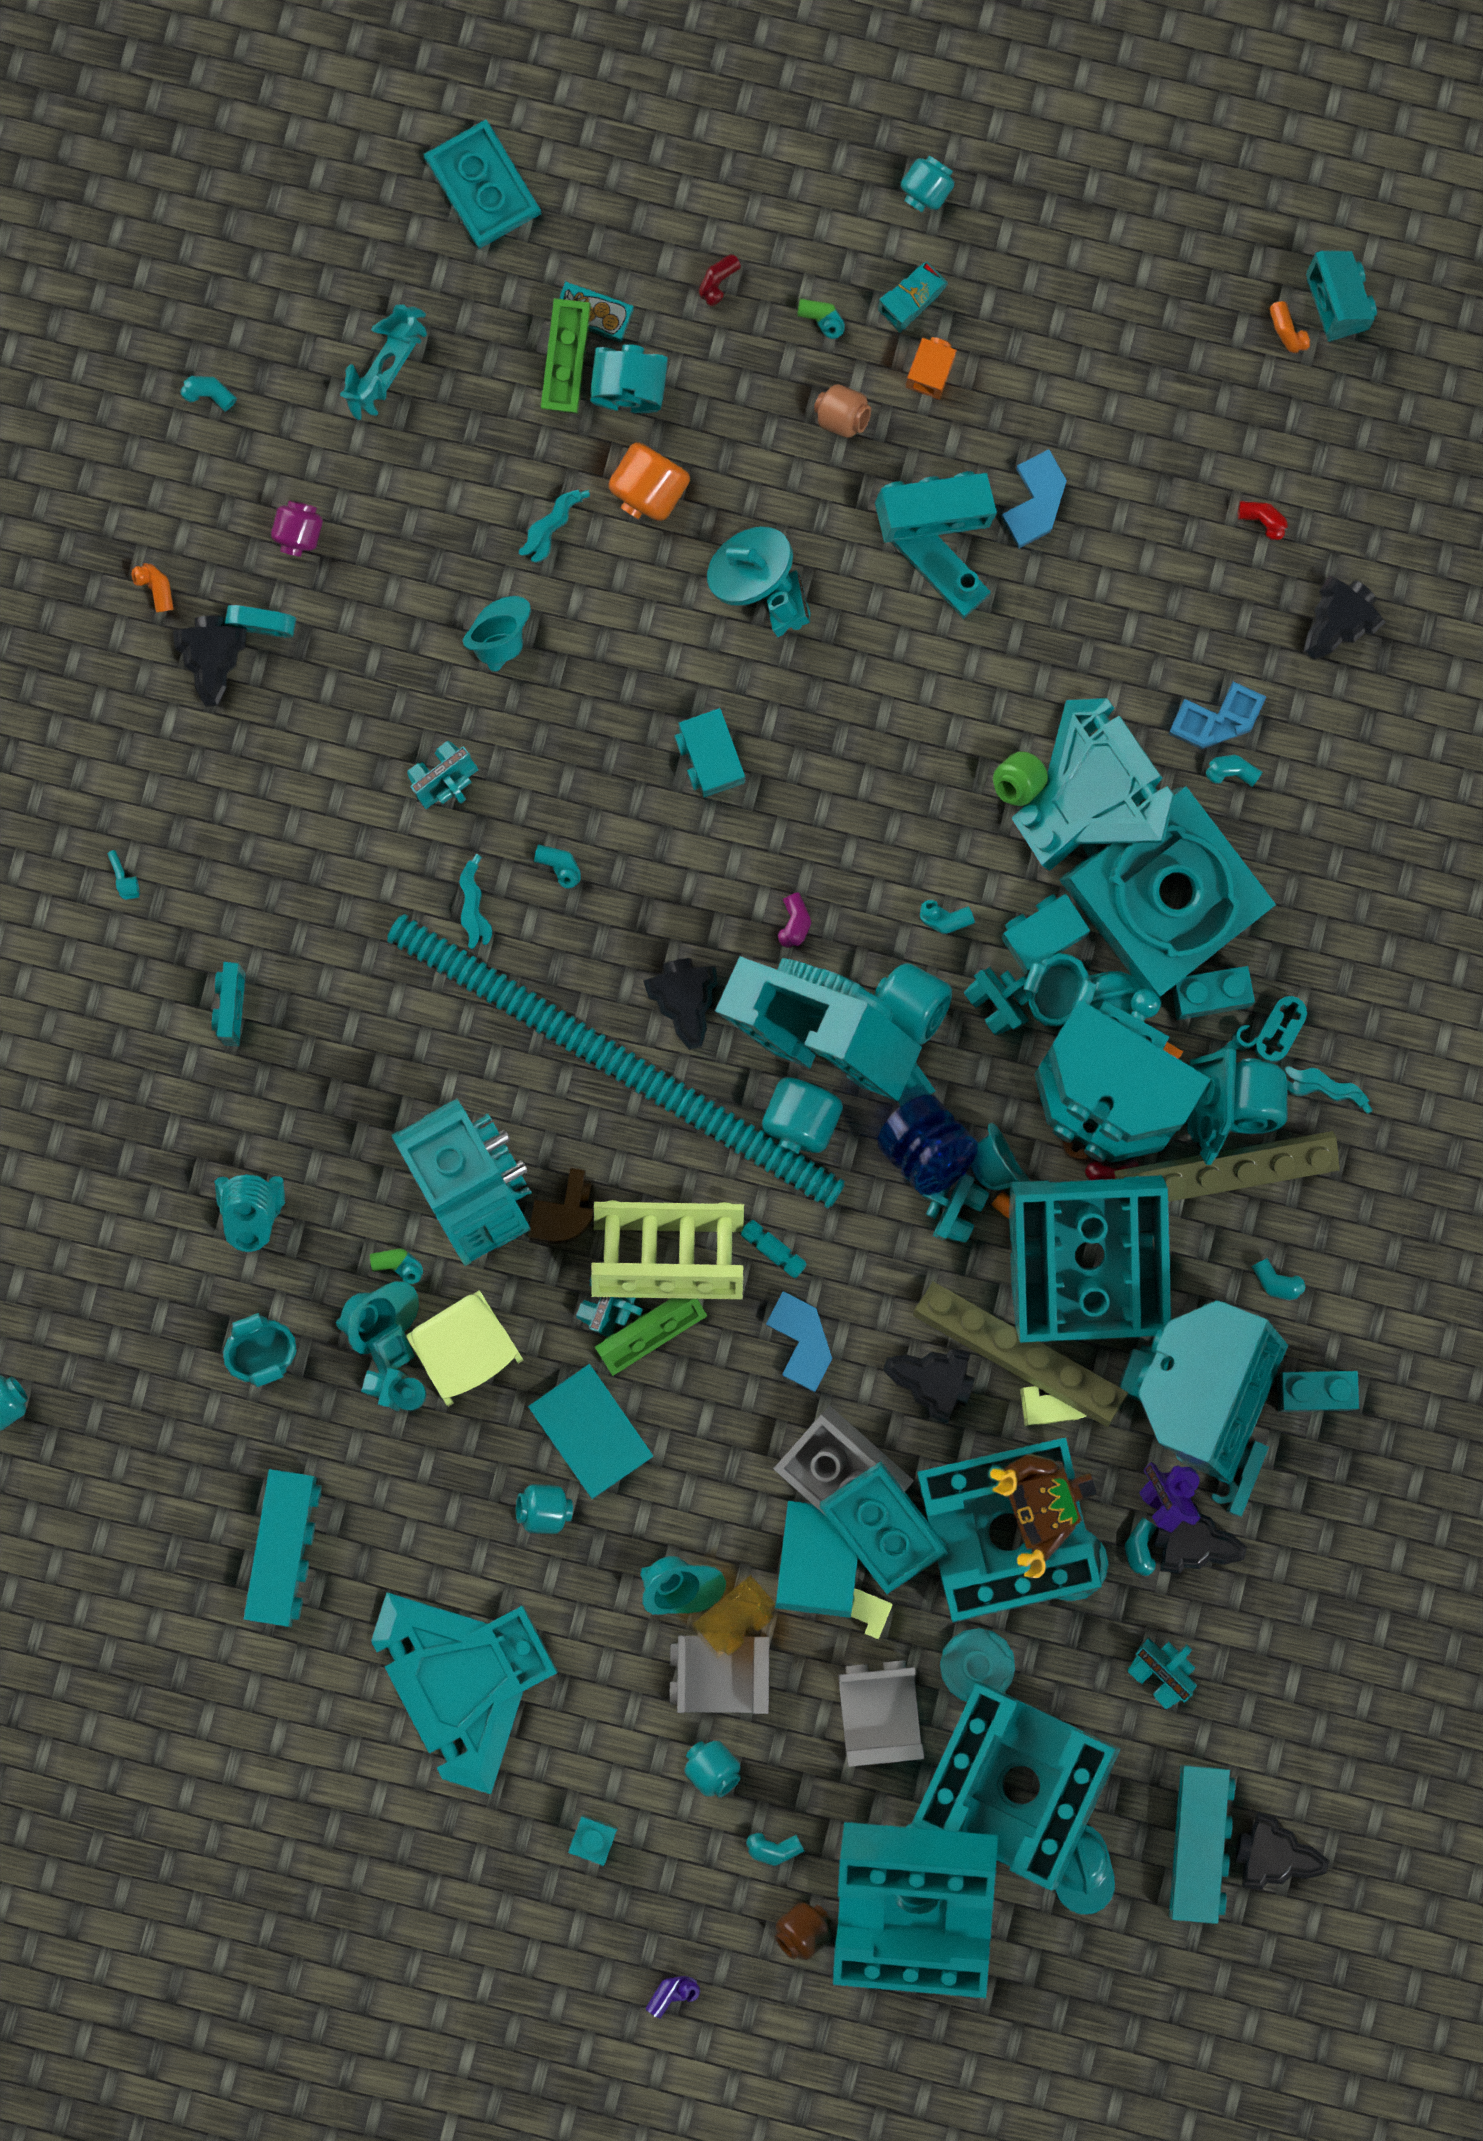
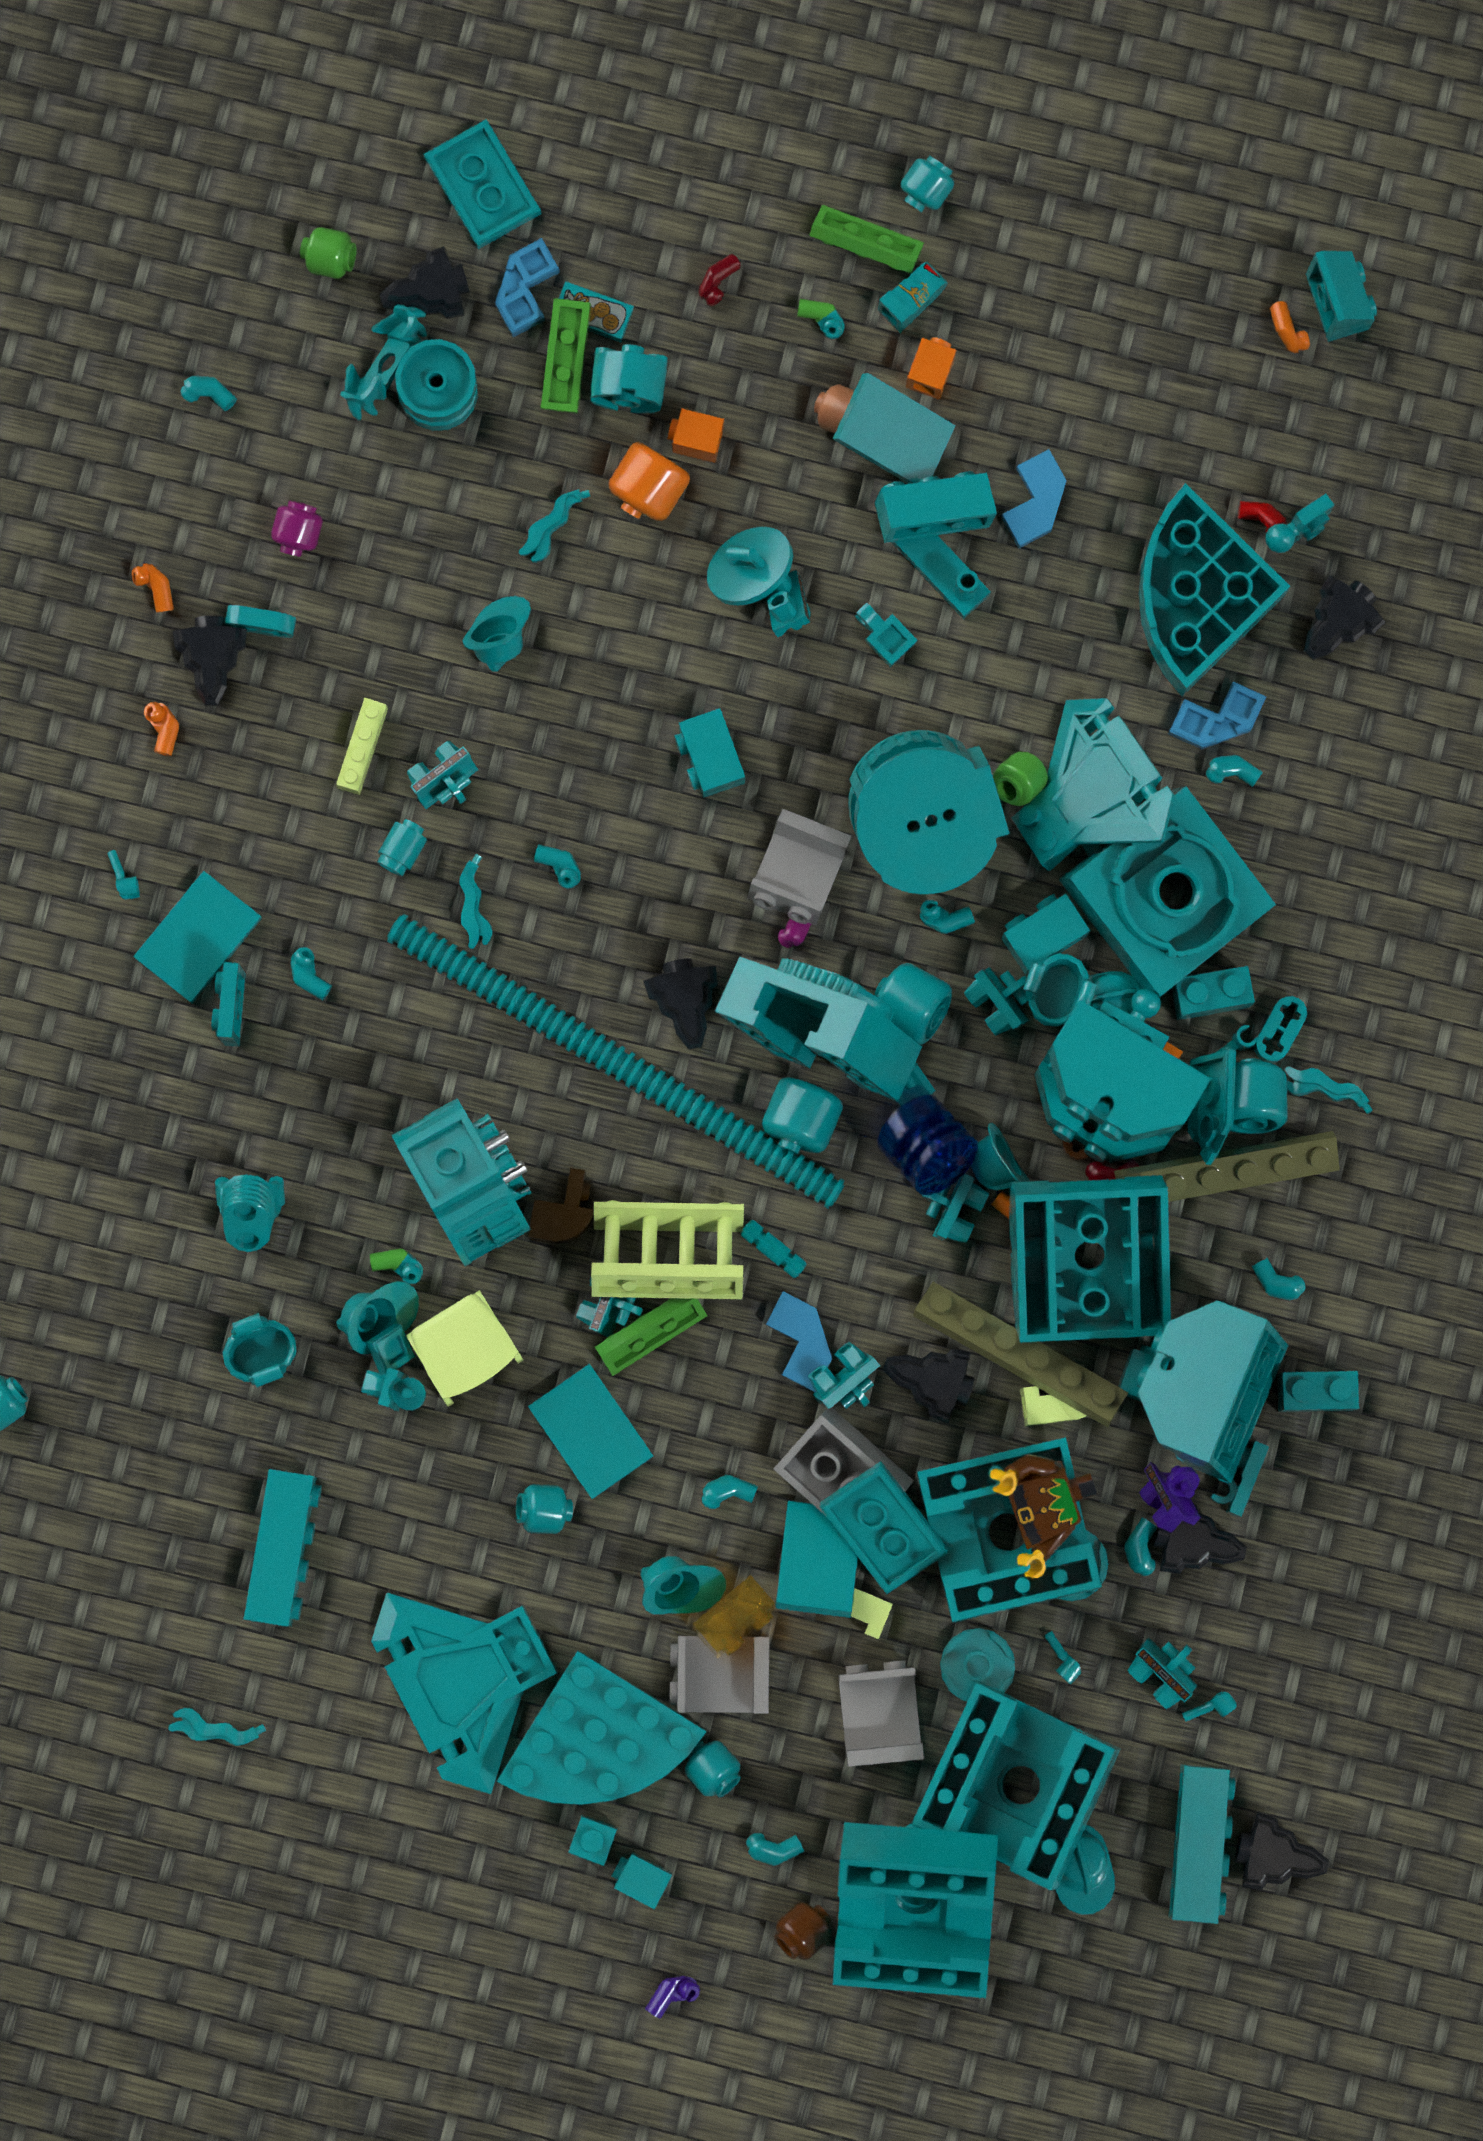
none -> teal tile [133,871,262,1004]
none -> orange arm [144,702,179,757]
none -> teal hair [168,1708,266,1746]
none -> teal arm [290,947,332,1001]
none -> bright green head [300,227,357,279]
none -> yellowish green piece [336,698,388,795]
none -> teal brick [377,819,427,877]
none -> black rock [379,246,470,319]
none -> teal wheel [395,339,478,431]
none -> dark azure tile [495,238,559,337]
none -> teal brick [496,1650,707,1805]
none -> teal brick [611,1852,672,1910]
none -> orange brick [667,408,724,463]
none -> teal arm [701,1475,758,1509]
none -> light grey panel [747,809,851,925]
none -> teal hips [808,1342,880,1409]
none -> bright green plate [809,205,924,274]
none -> teal tile [833,373,956,484]
none -> teal piece [848,730,1010,894]
none -> teal plate [854,603,918,667]
none -> teal hand [1045,1631,1081,1684]
none -> teal brick [1138,483,1290,697]
none -> teal hand [1182,1691,1237,1722]
none -> teal plate [1265,493,1334,553]

